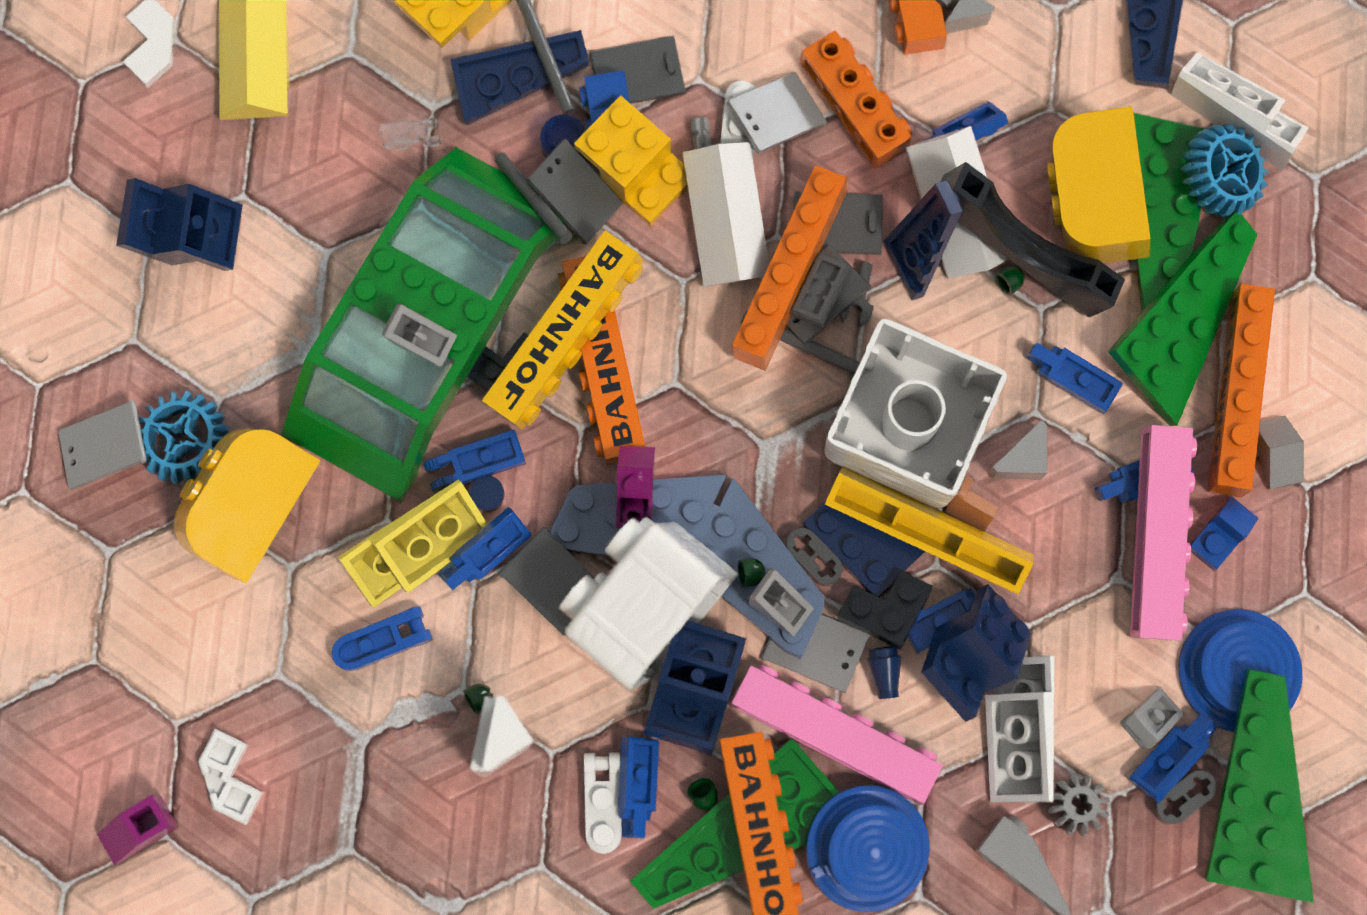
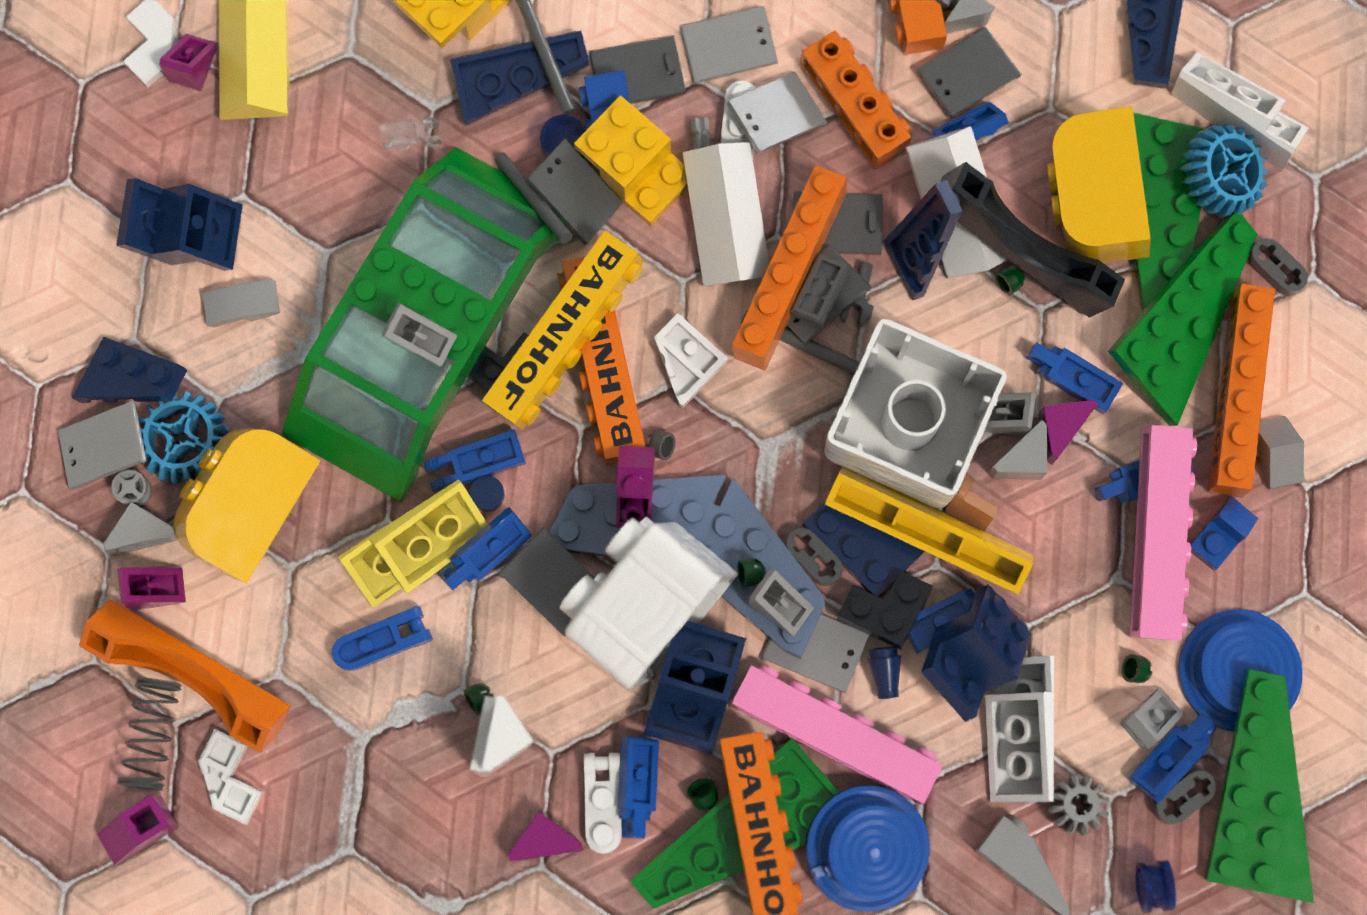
none -> dark blue wing [72,337,187,403]
none -> orange arch [79,599,290,753]
none -> light grey slope [103,502,178,556]
none -> light grey wheel [111,469,153,507]
none -> magenta slope [117,567,186,611]
none -> dark grey piece [117,677,182,791]
none -> magenta slope [159,34,218,91]
none -> light grey slope [202,279,280,328]
none -> magenta slope [509,812,583,862]
none -> dark grey hinge [645,431,676,460]
none -> white wing [654,313,728,409]
none -> light grey container [680,6,778,84]
none -> dark grey container [917,27,1021,118]
none -> light grey slope [984,392,1036,438]
none -> magenta slope [1038,400,1098,465]
none -> dark green hinge [1121,654,1153,684]
none -> clear blue wheel [1135,860,1176,913]
none -> dark grey beam [1248,238,1308,296]

